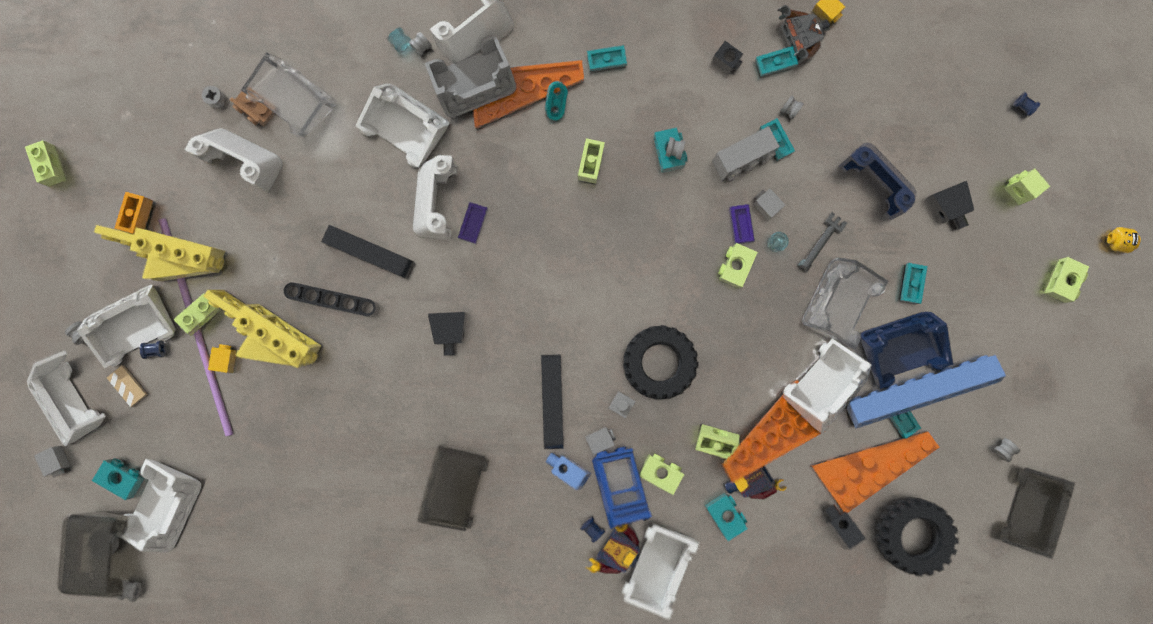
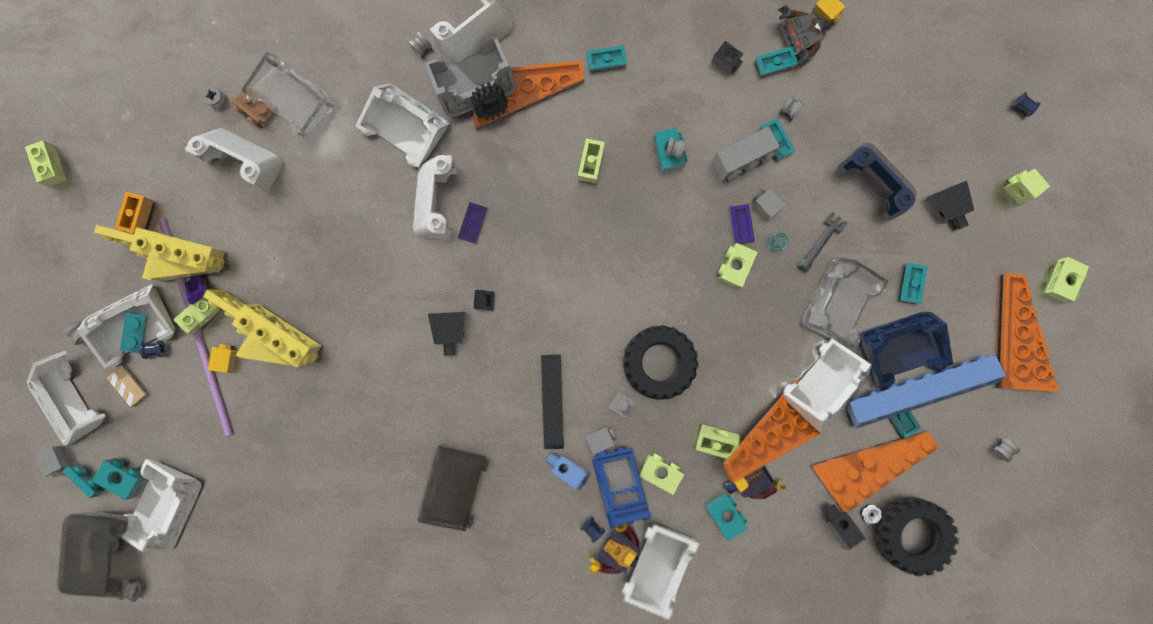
black beam [283,282,379,317] -> none
black beam [321,225,414,279] -> none
clear light blue wheel [387,28,411,52] -> none
teal plate [545,81,568,120] -> none
clear smoke windscreen [1000,467,1075,559] -> none
yellow head [1107,227,1141,253] -> none
none -> teal plate [62,464,104,498]
none -> teal plate [120,312,148,353]
none -> dark purple tile [185,275,207,305]
none -> black tyre [471,83,508,120]
none -> black plate [474,290,494,311]
none -> white plate [862,505,882,524]
none -> orange wing [999,273,1060,392]

